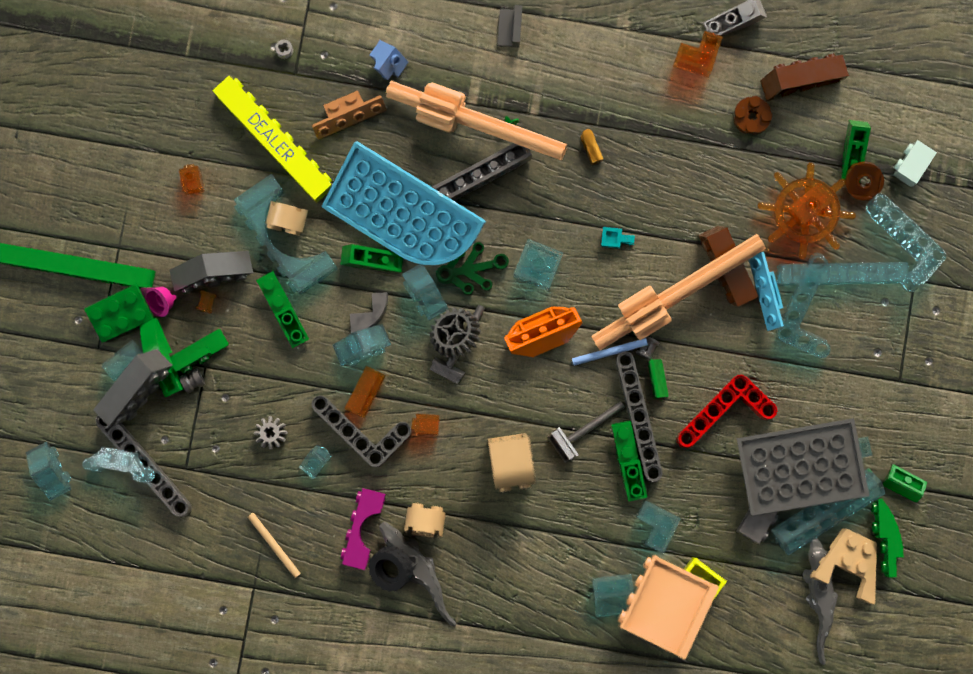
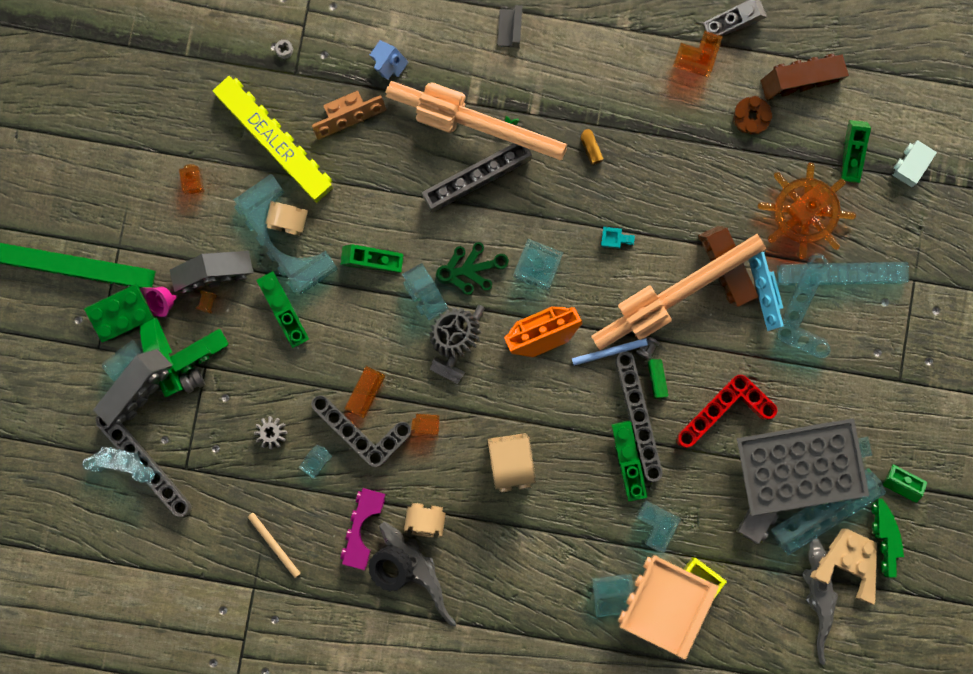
clear light blue brick [26,441,71,501] -> none
medium azure plate [321,141,486,265] -> none
clear light blue brick [333,324,391,367] -> none
flat silver brick [350,292,388,335] -> none
flat silver piece [547,401,625,463] -> none
reddish brown plate [845,162,884,200] -> none
clear light blue beam [865,194,946,293] -> none

